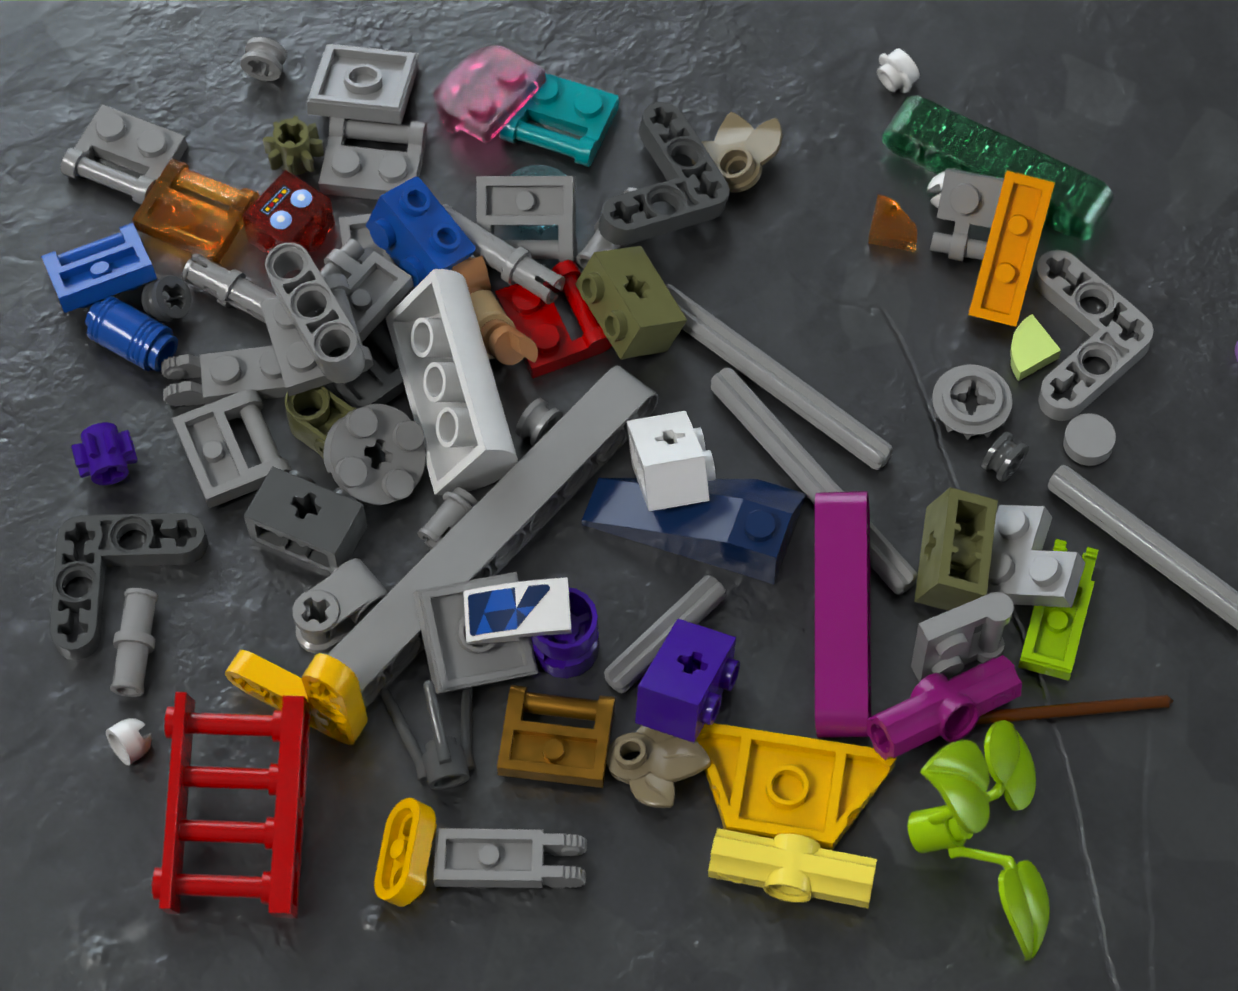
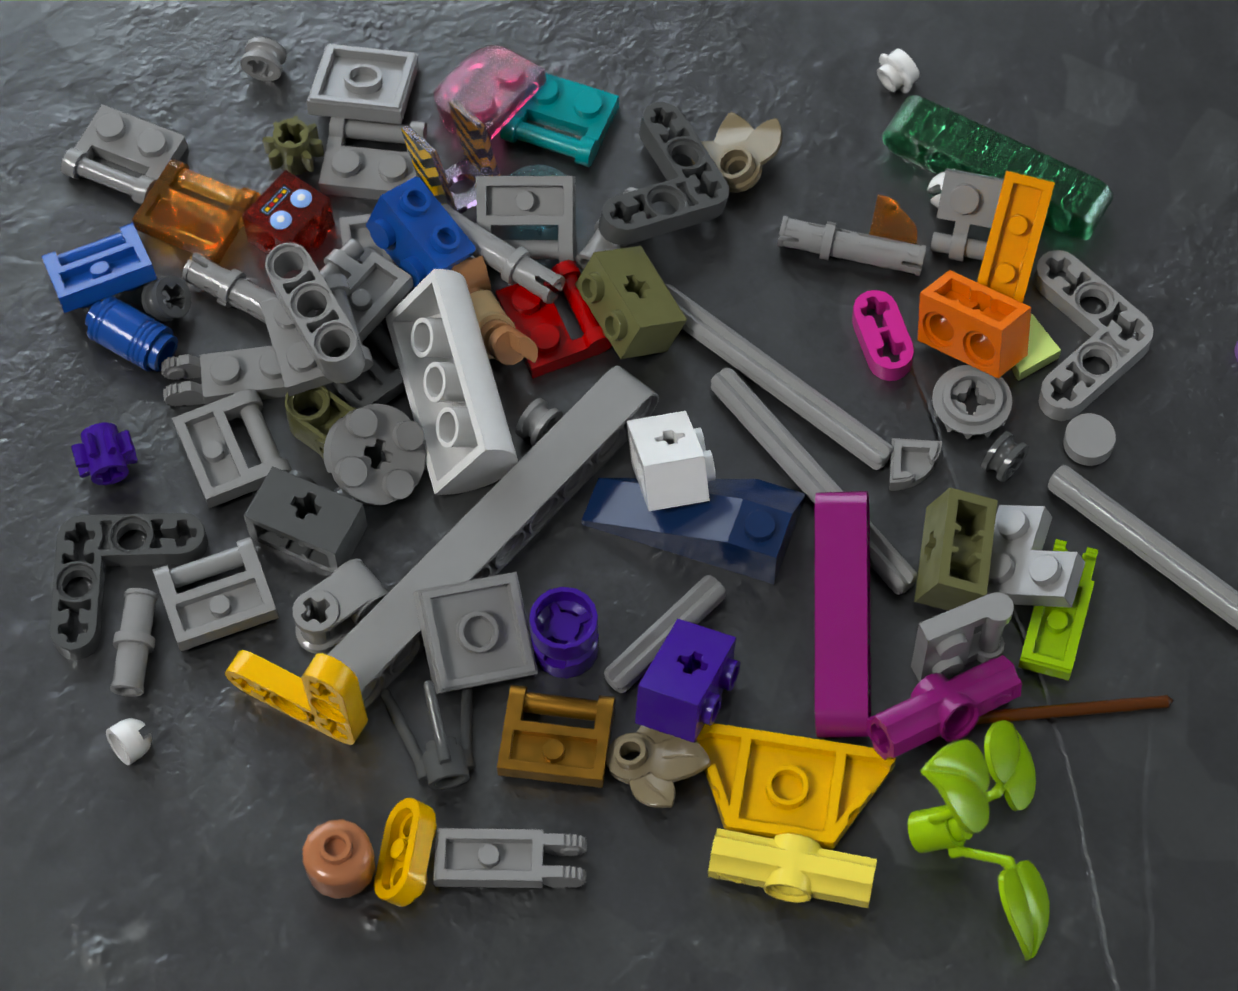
red fence [152,692,311,919] -> none
light grey pin [417,487,478,549] -> none
slope [463,577,572,644] -> none
none -> light grey plate [153,537,279,652]
none -> nougat head [302,819,375,899]
none -> piece [401,98,501,214]
none -> light grey pin [777,216,927,276]
none -> dark pink beam [852,290,914,381]
none -> light grey tile [889,438,942,491]
none -> orange brick [917,270,1031,379]

